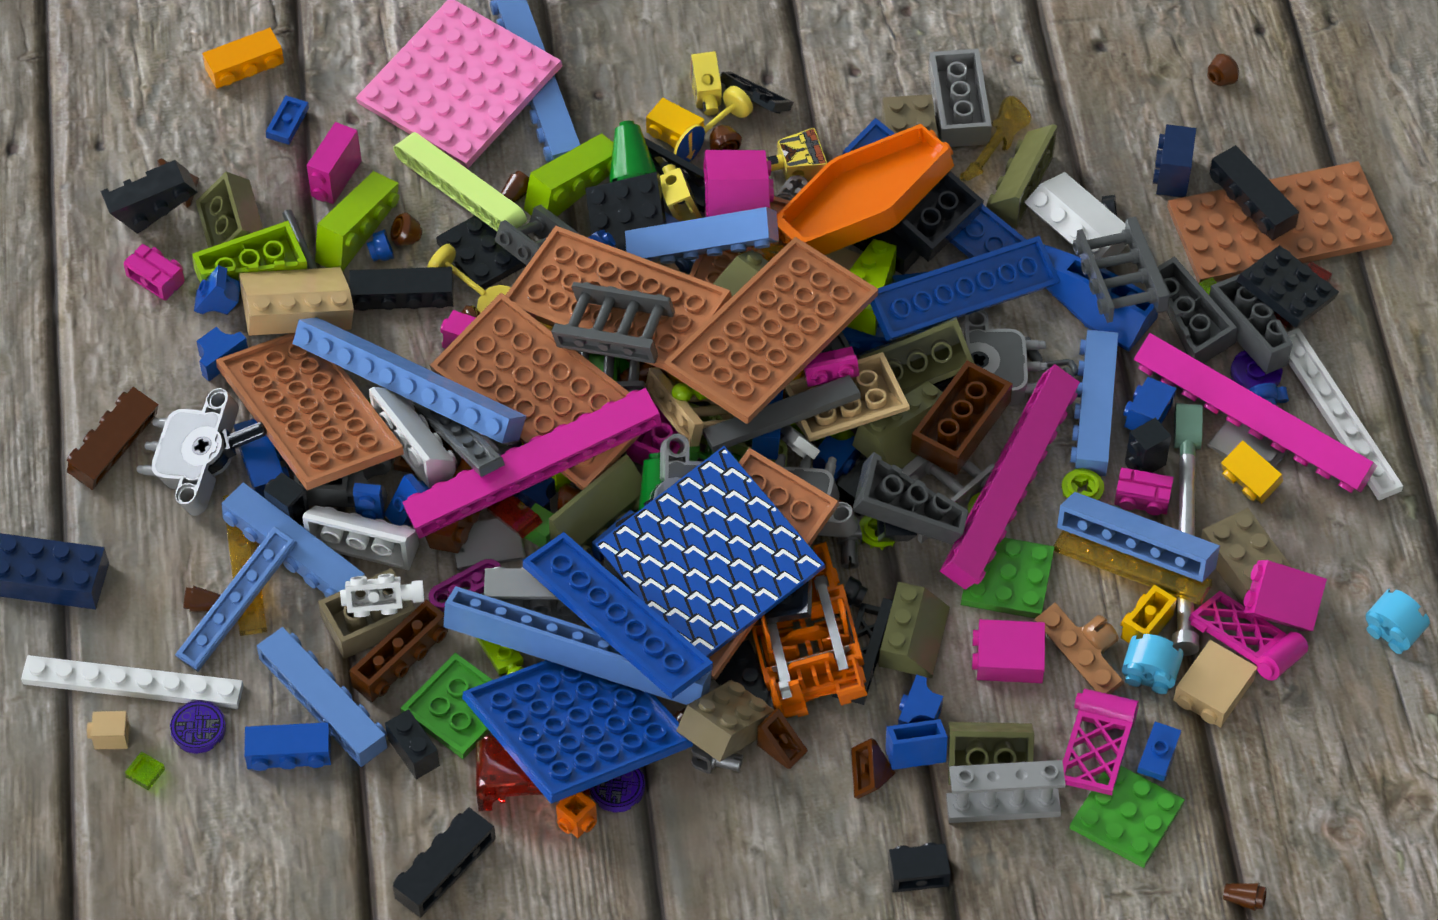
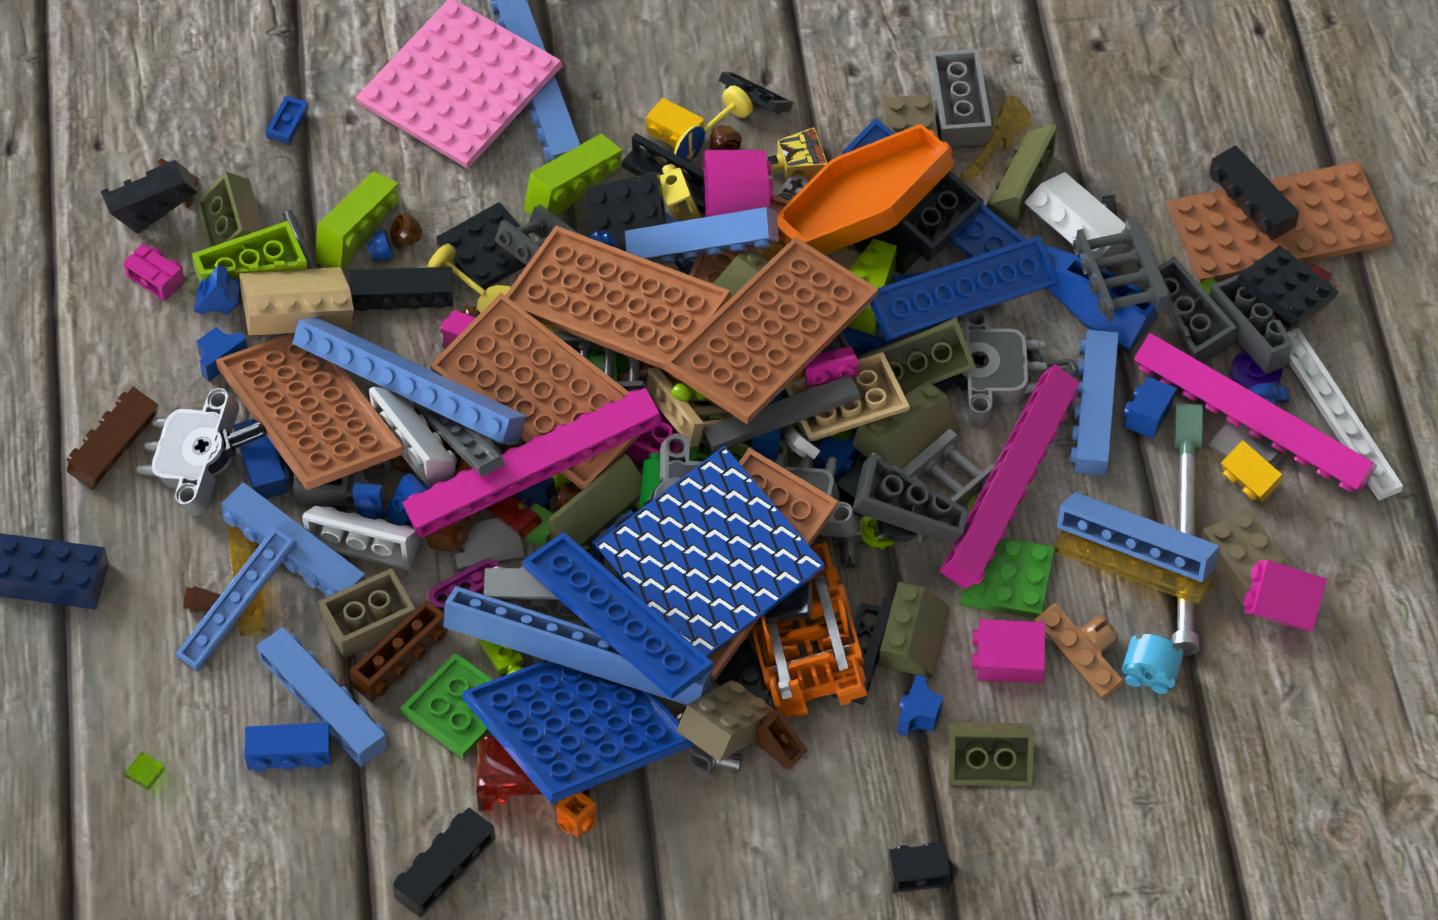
white plate [21,655,243,709] -> none
tan brick [87,711,130,749] -> none
tile [170,701,226,754] -> none
light orange brick [202,28,284,89] -> none
black brick [264,472,309,526] -> none
dark pink brick [307,122,362,204] -> none
white brick [340,574,424,617] -> none
black brick [385,709,440,779] -> none
yellowish green beam [393,132,527,231] -> none
reddish brown cone [501,171,529,203] -> none
dark grey fence [551,282,675,364] -> none
dark purple tile [590,768,645,812] -> none
green cone [609,121,657,183] -> none
light yellow torso [690,51,722,115] -> none
black piece [835,576,868,617] -> none
reddish brown slope [851,738,896,799] -> none
blue brick [885,719,948,770] -> none
reddish brown brick [911,360,1013,475] -> none
light grey fence [946,760,1066,823] -> none
lime gear [1061,468,1104,500] -> none
dark pink piece [1063,688,1139,796] -> none
bright green plate [1070,760,1185,868] -> none
dark pink brick [1114,467,1174,515] -> none
yellow brick [1120,584,1177,643] -> none
black brick [1125,418,1171,473] -> none
blue brick [1137,722,1182,782] -> none
dark blue brick [1153,124,1196,198] -> none
tan brick [1173,640,1258,728] -> none
dark pink piece [1189,591,1308,681] -> none
reddish brown cone [1207,54,1239,86] -> none
reddish brown cone [1223,883,1267,911] -> none
medium azure brick [1366,589,1430,654] -> none

